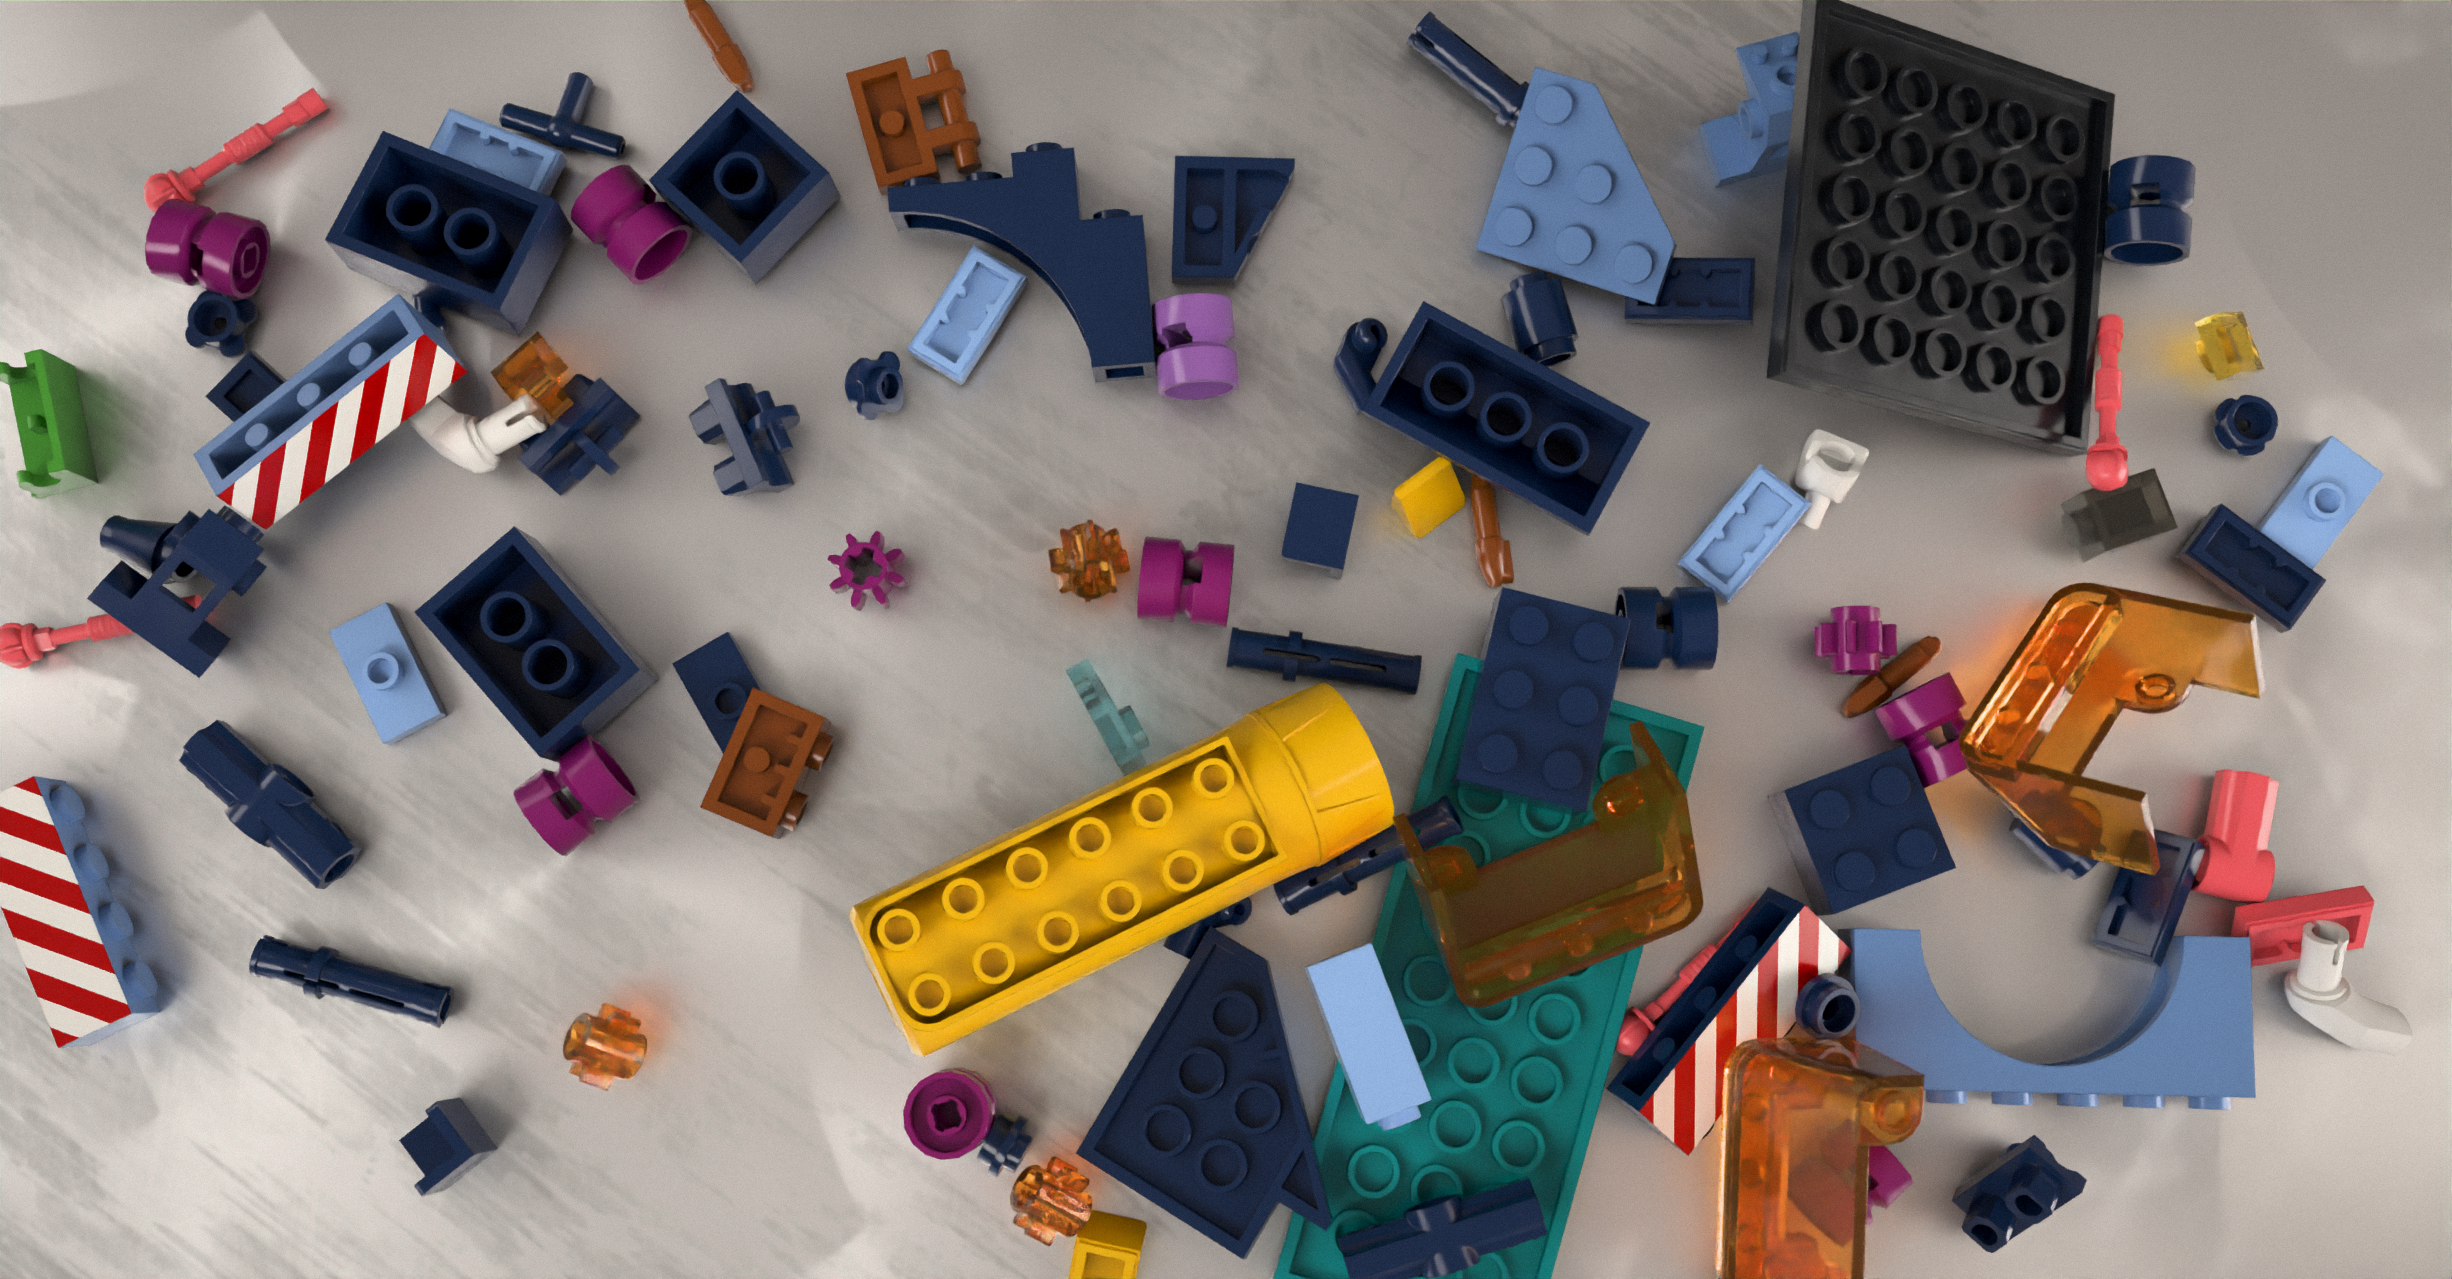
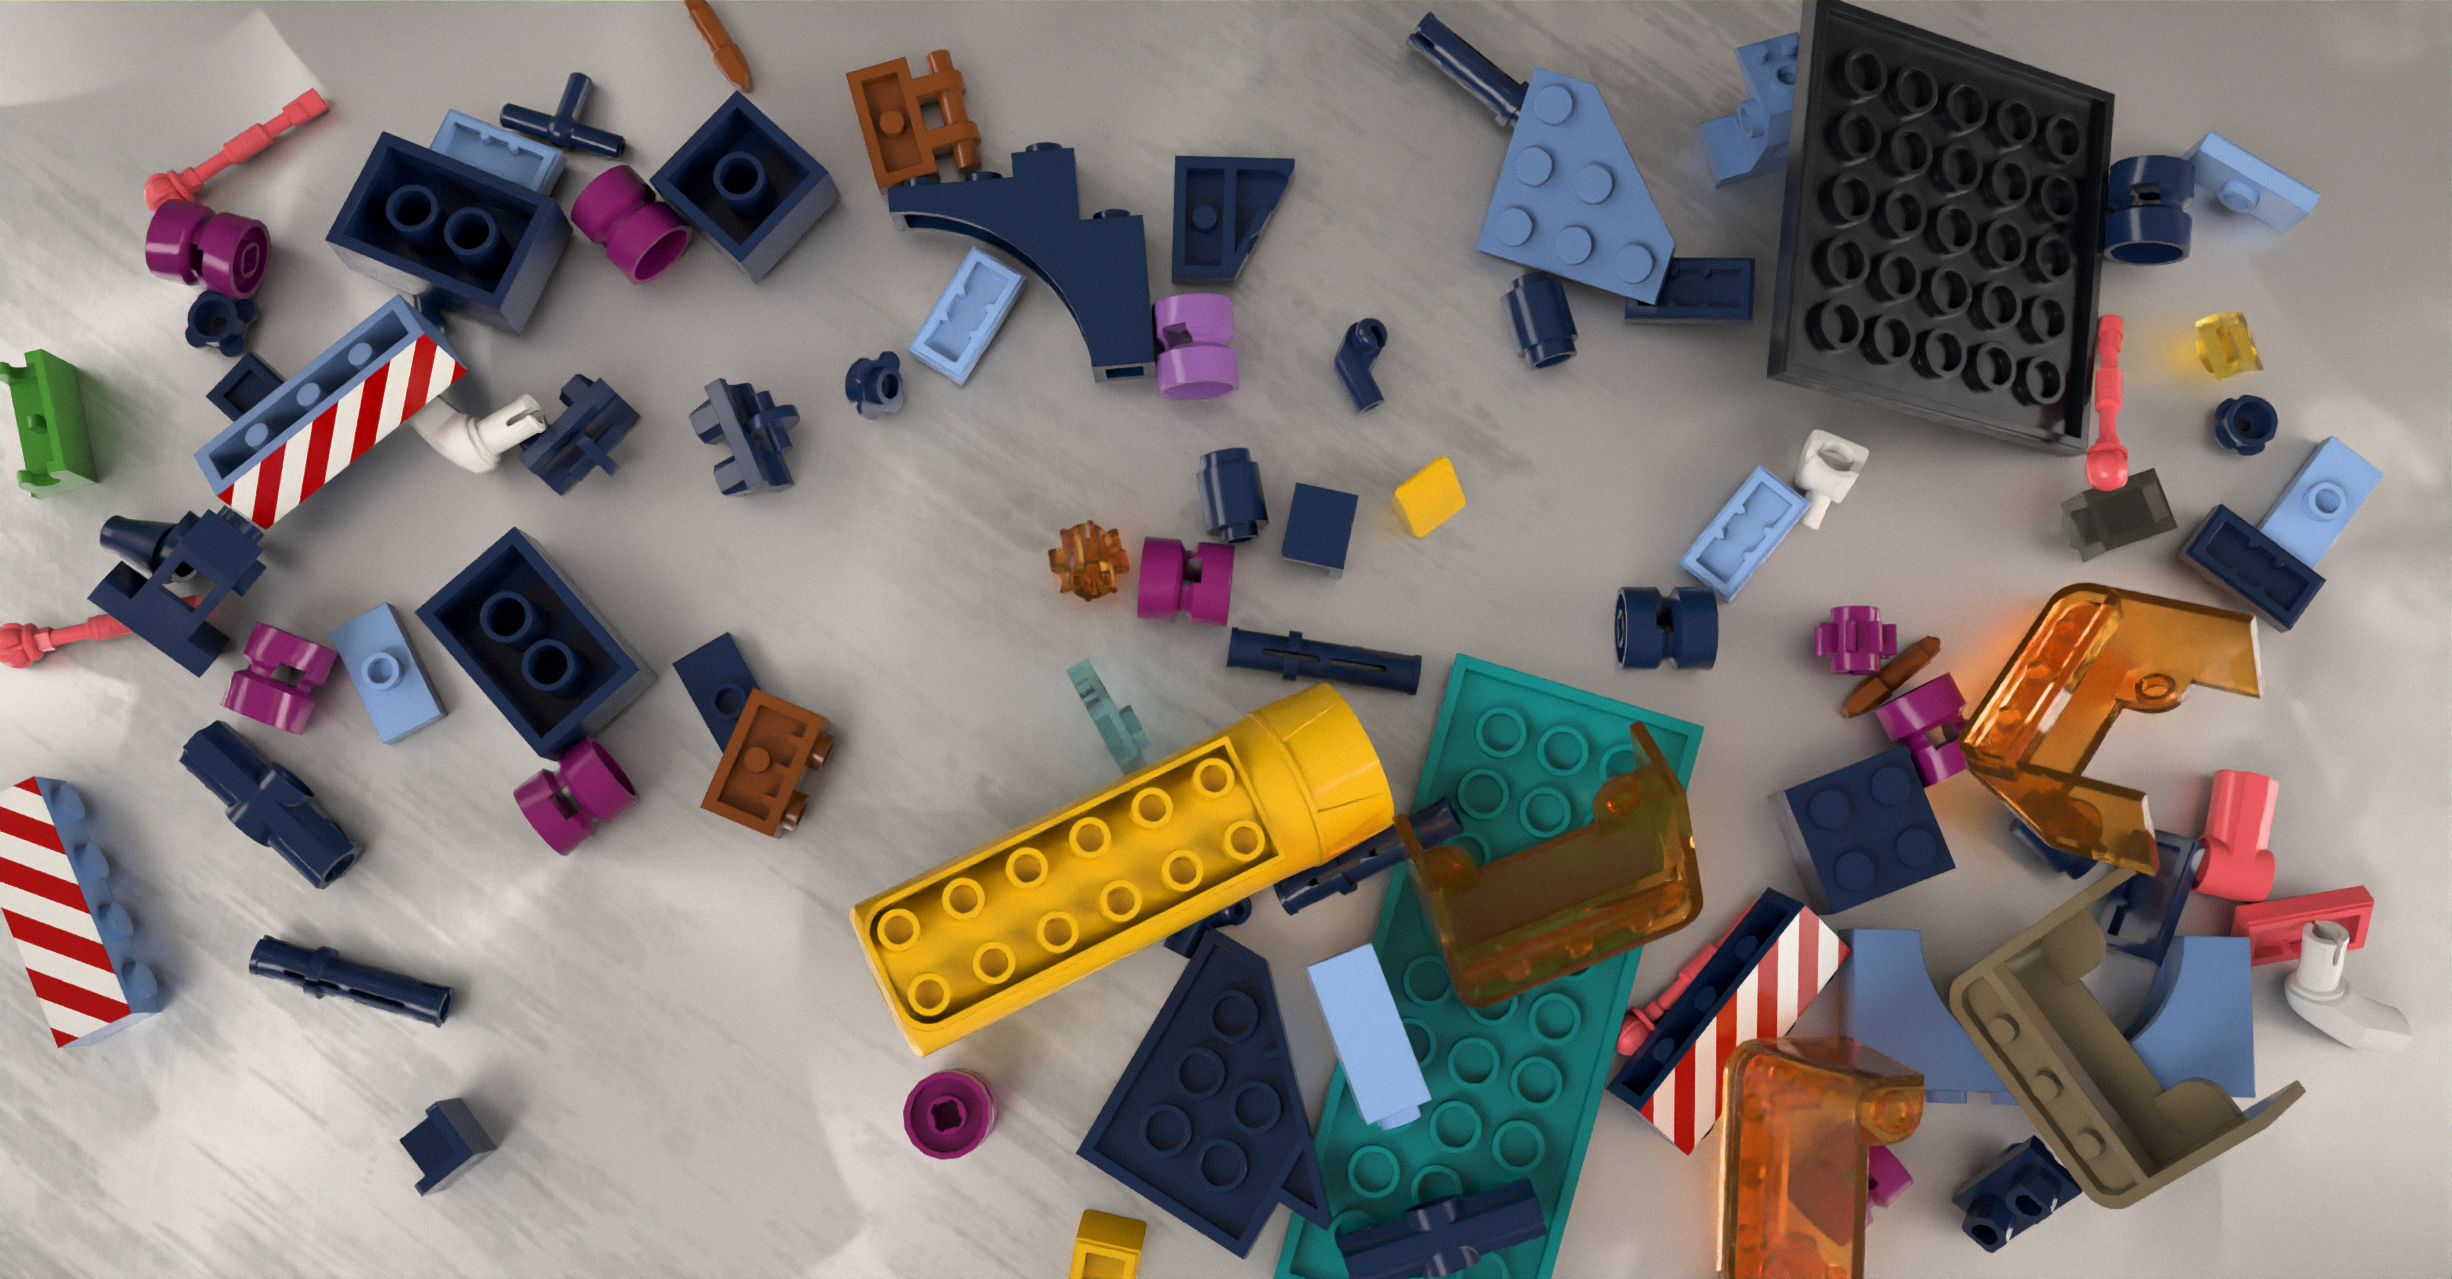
clear orange plate [491,331,575,420] -> none
clear orange gear [563,1003,647,1091] -> none
magenta gear [827,531,908,611] -> none
dark blue plate [977,1113,1033,1178] -> none
clear orange gear [1010,1156,1092,1247] -> none
dark blue slope [1361,301,1650,536] -> none
dark blue brick [1449,587,1631,816] -> none
dark orange piece [1470,475,1514,588] -> none
dark blue plate [1795,973,1861,1039] -> none
none -> magenta wheel [220,621,338,735]
none -> dark blue brick [1196,448,1269,545]
none -> dark tan windscreen [1949,862,2307,1209]
none -> light blue plate [2182,131,2321,233]

